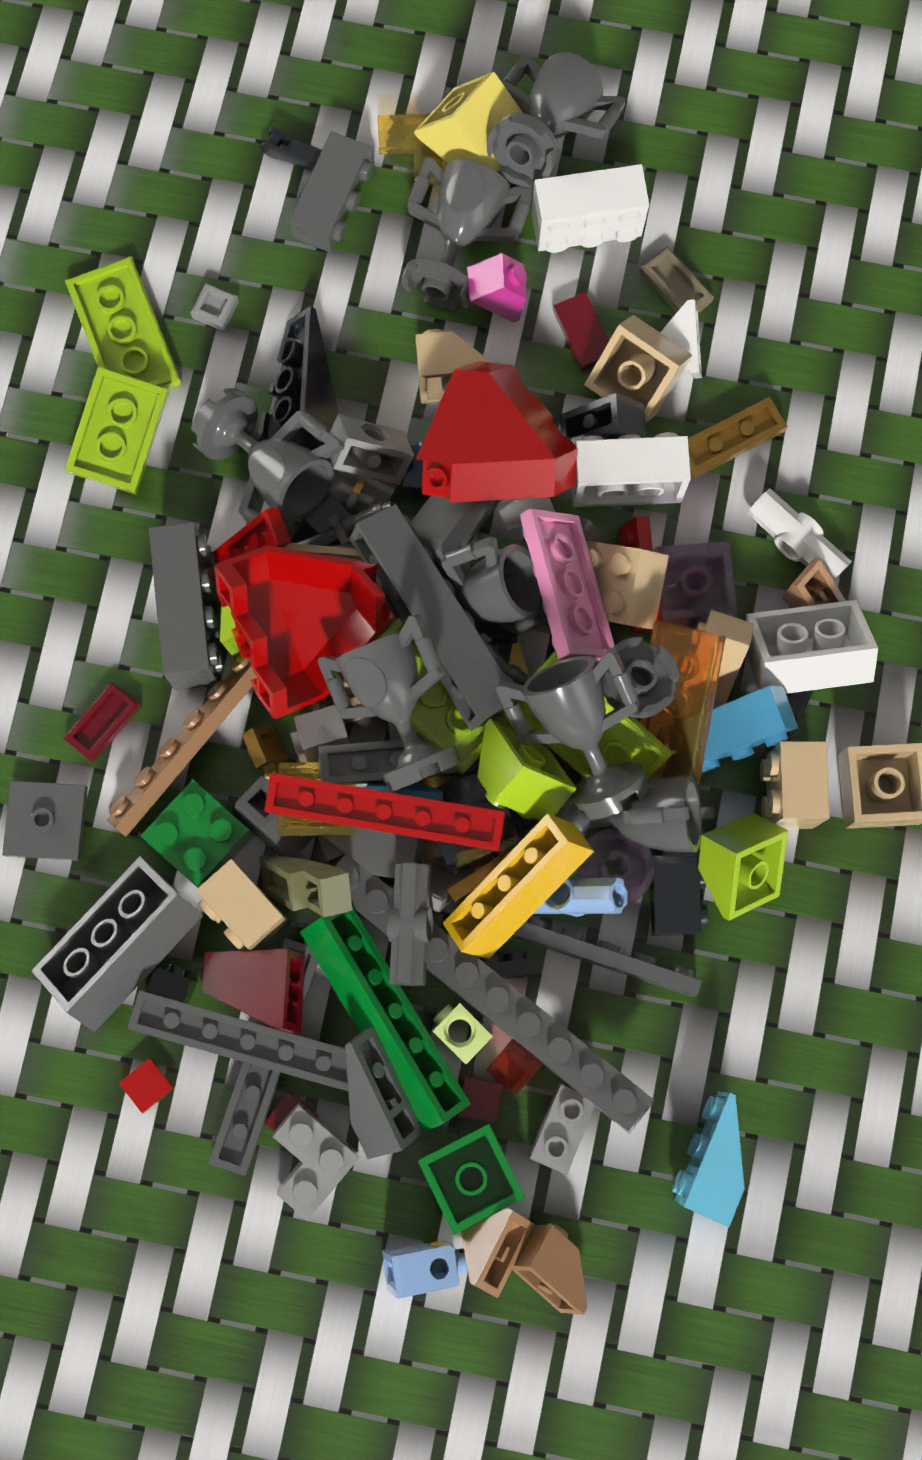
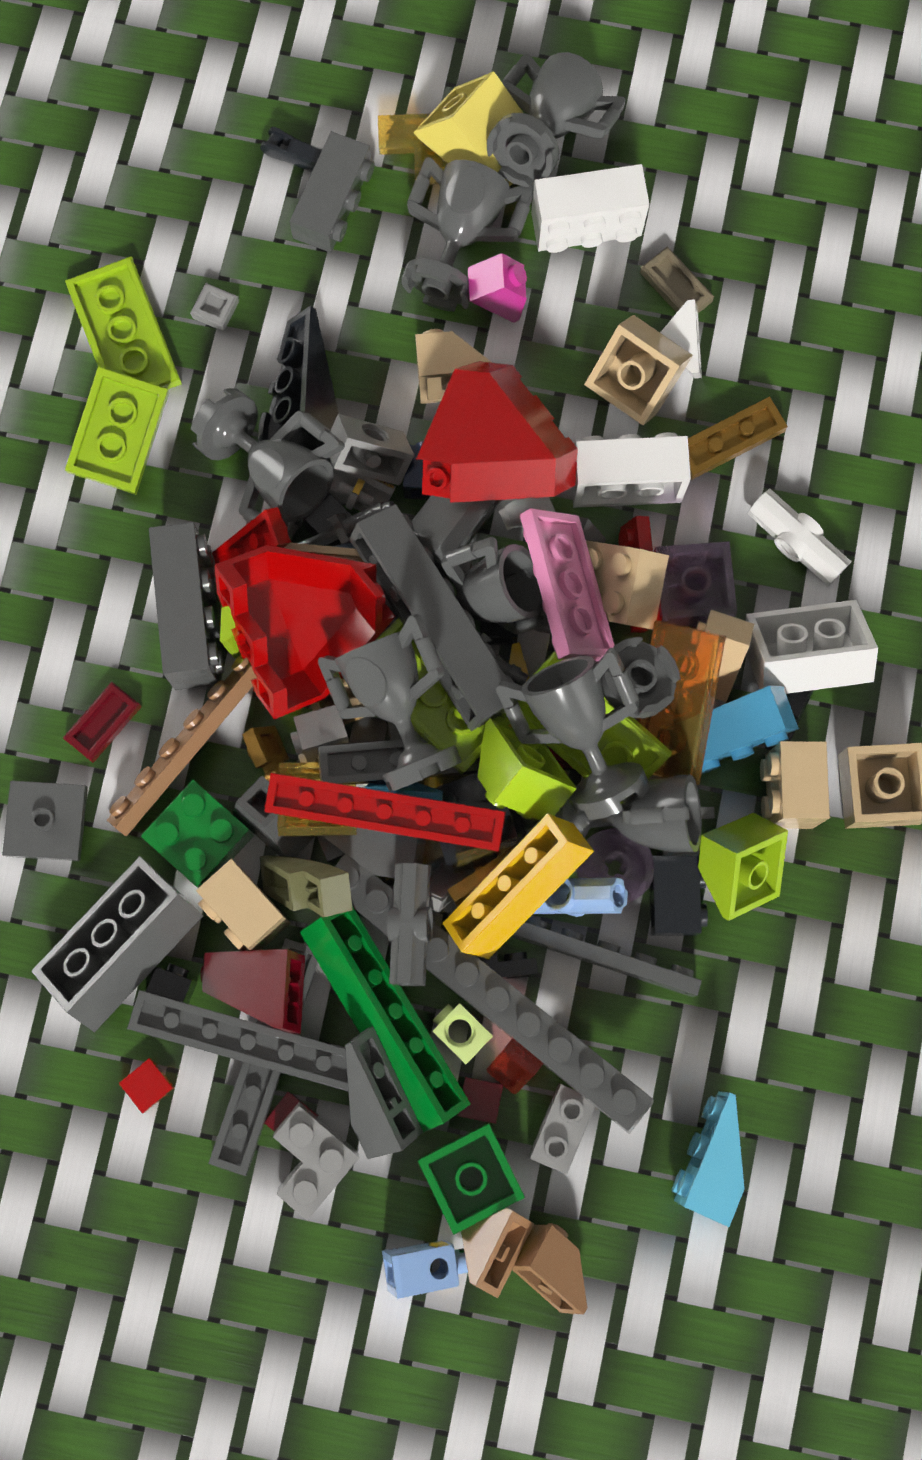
dark red tile [553,292,609,371] -> none
black brick [559,393,646,444] -> none
medium nougat slope [782,557,846,608] -> none

